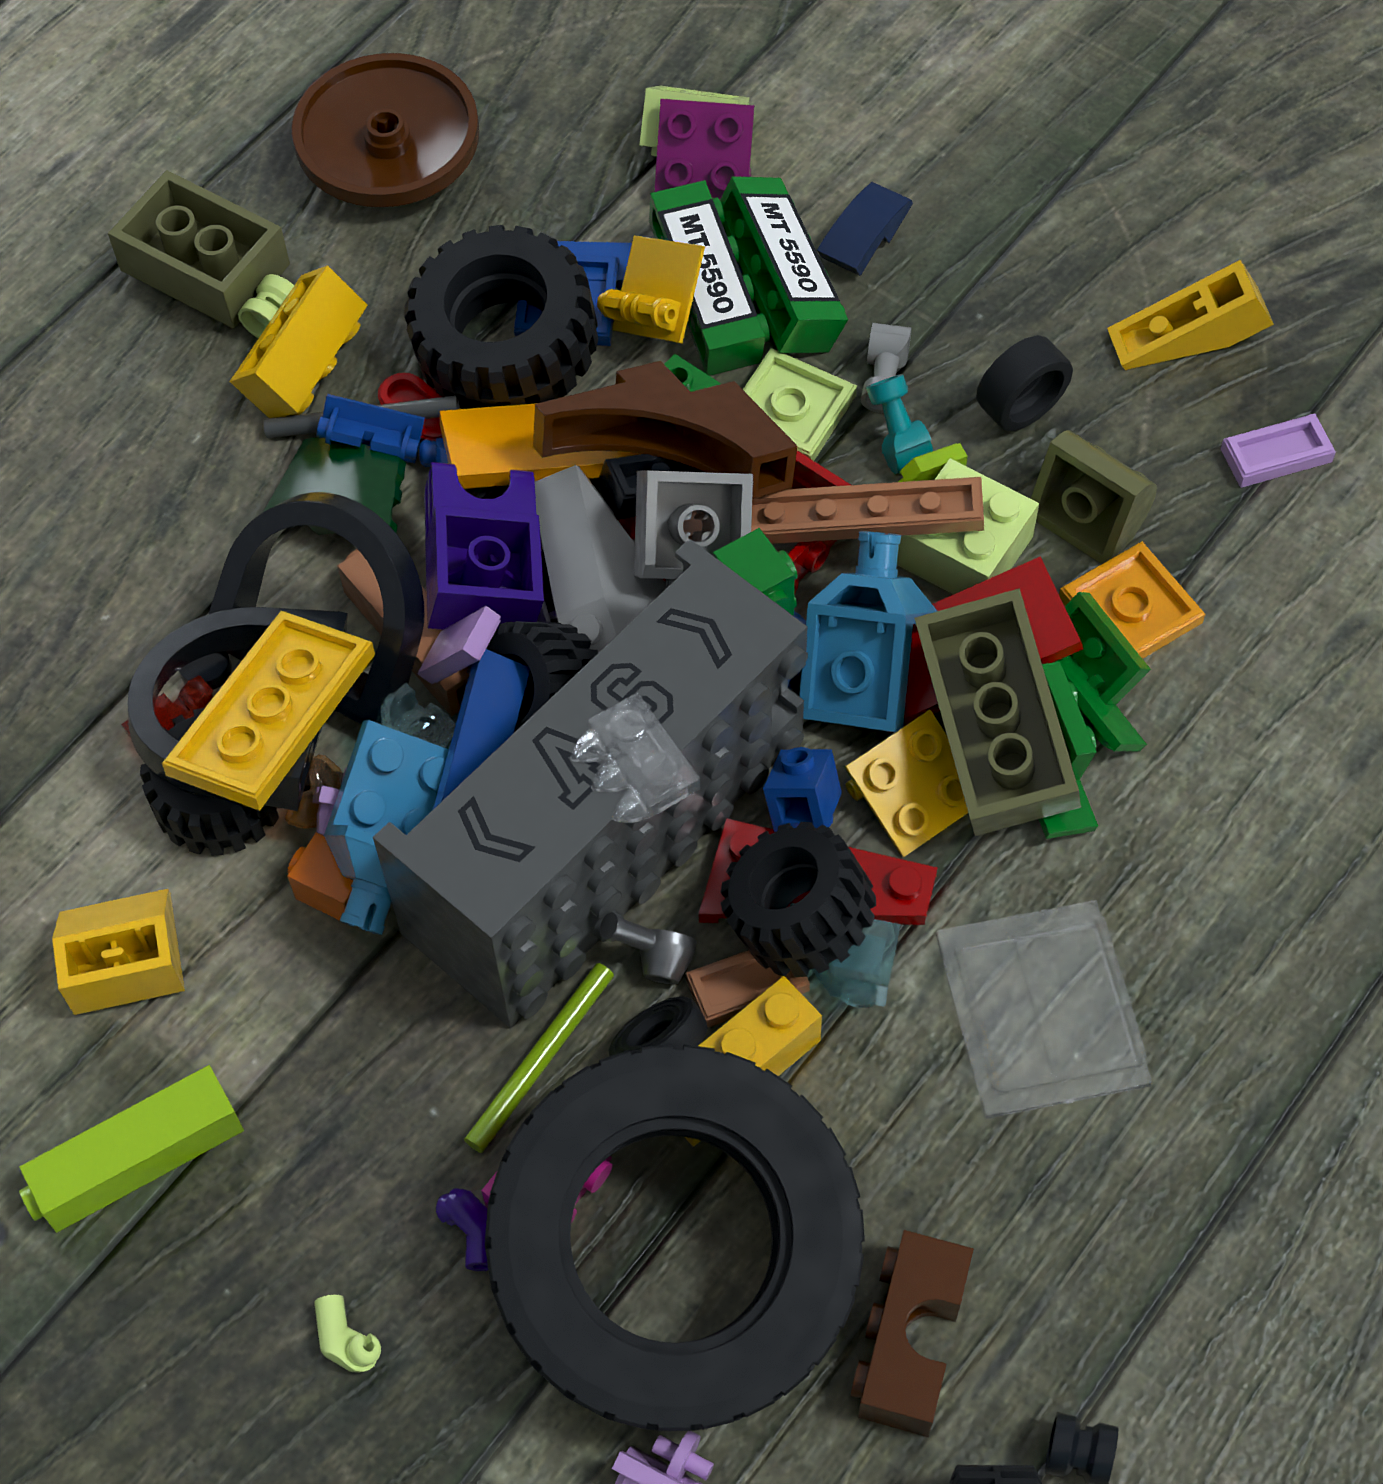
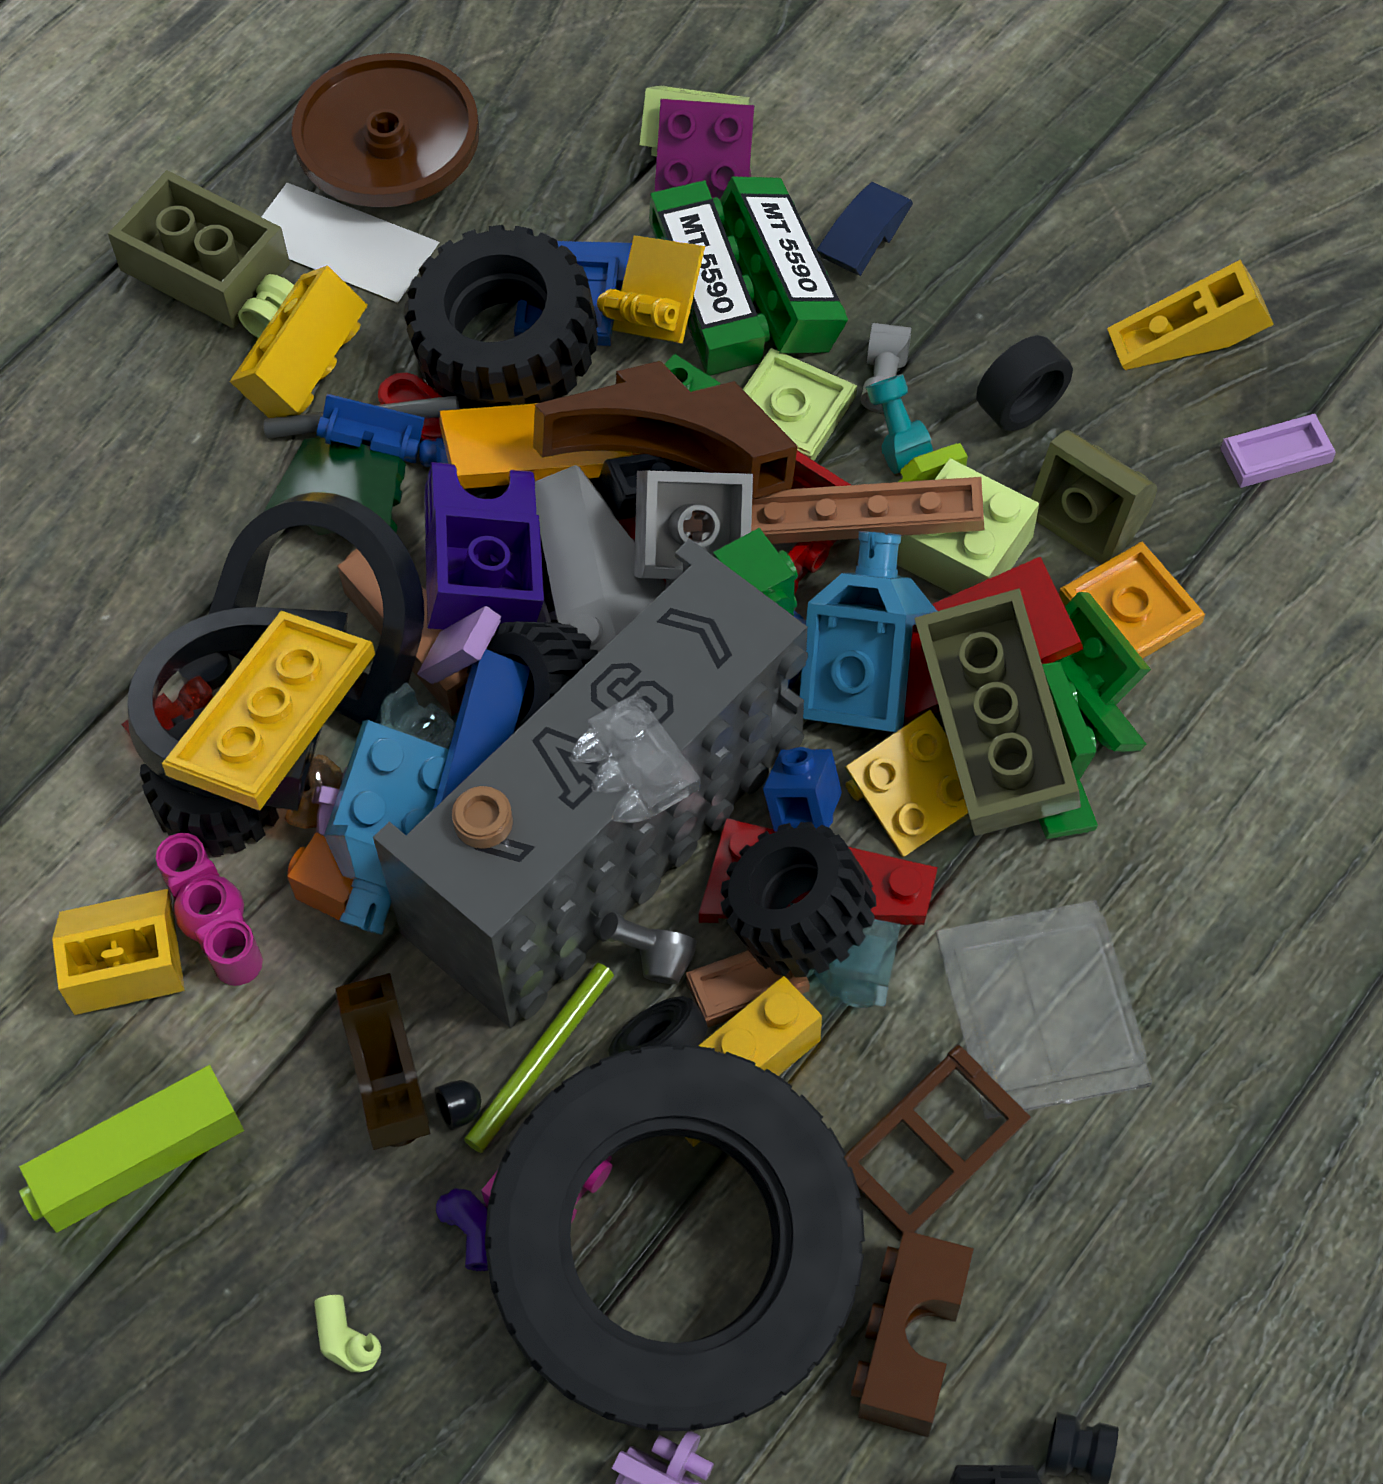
none -> dark pink piece [155,833,263,986]
none -> white sticker [262,183,440,303]
none -> dark brown arch [335,973,431,1150]
none -> black hinge [435,1080,482,1130]
none -> medium nougat tile [452,786,513,849]
none -> reddish brown window [844,1044,1031,1235]

